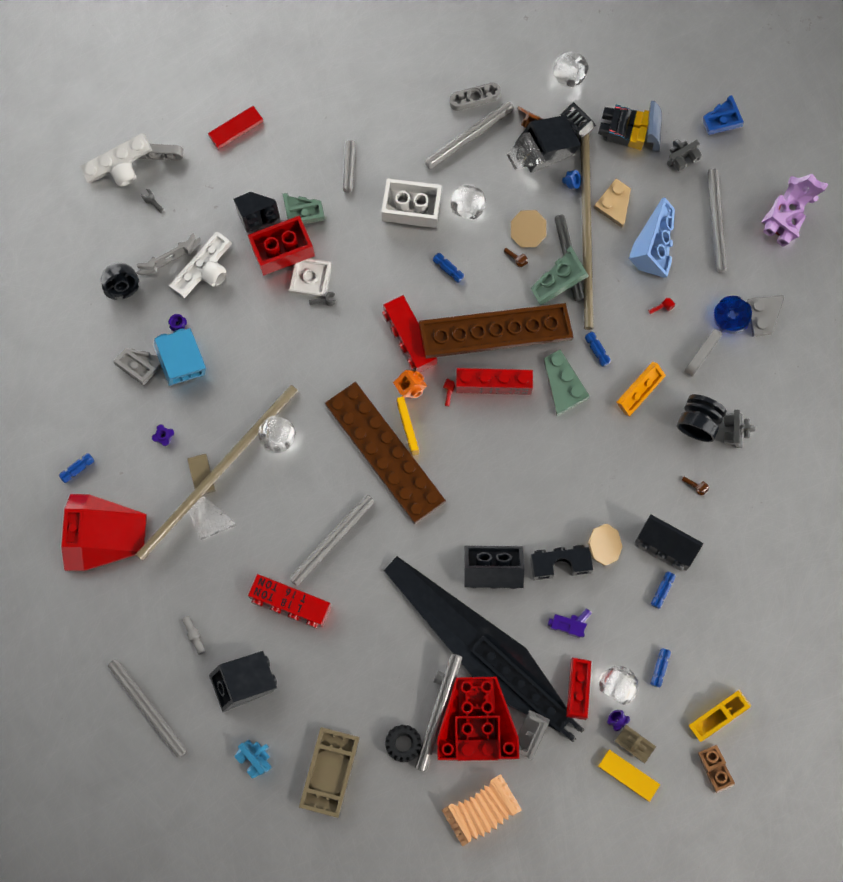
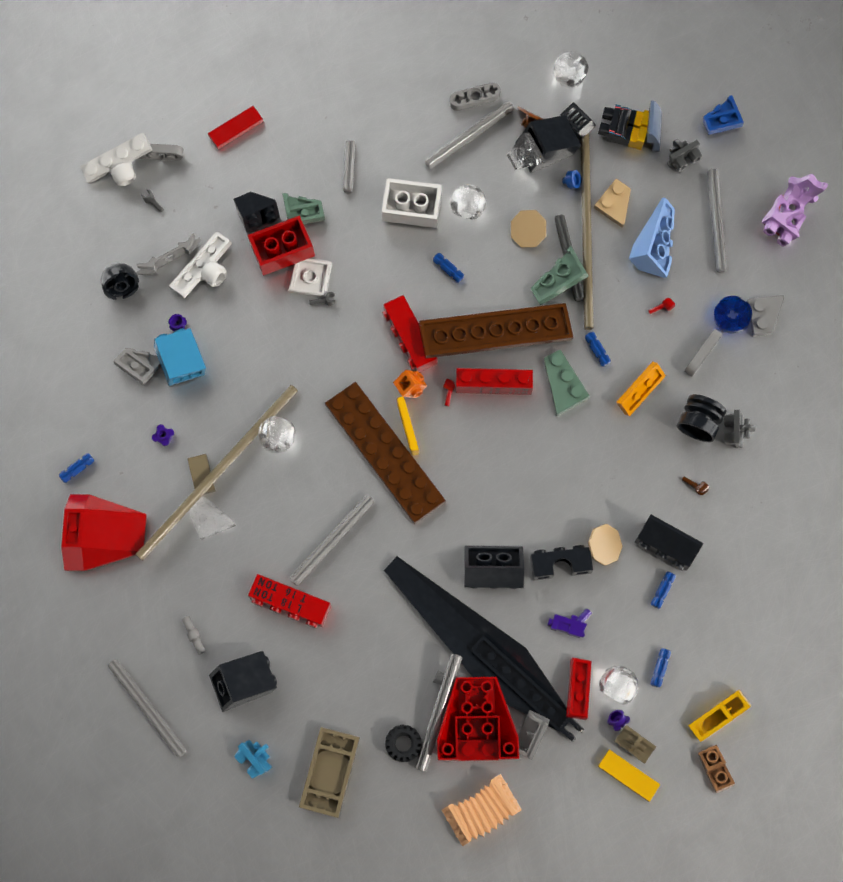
reddish brown hand [504,248,528,267] -> none

